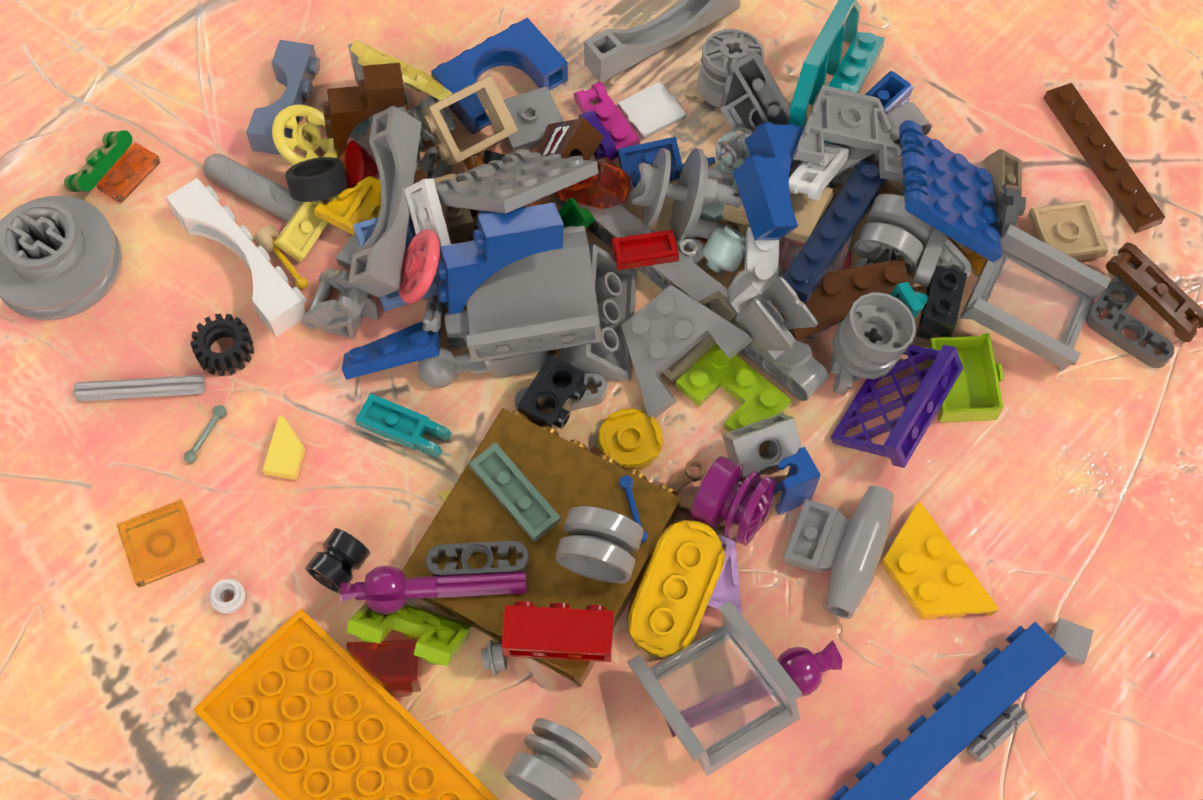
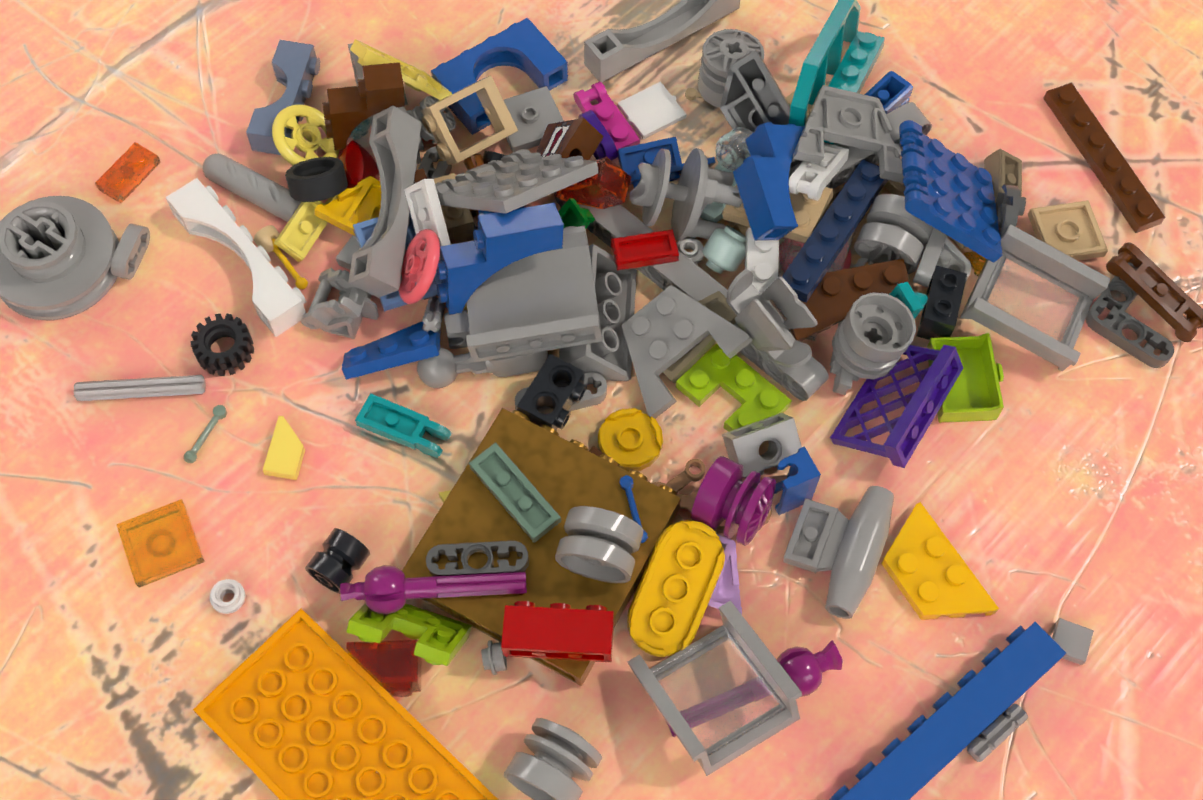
green plate [64,130,133,192] -> none
none -> light grey beam [110,224,150,280]

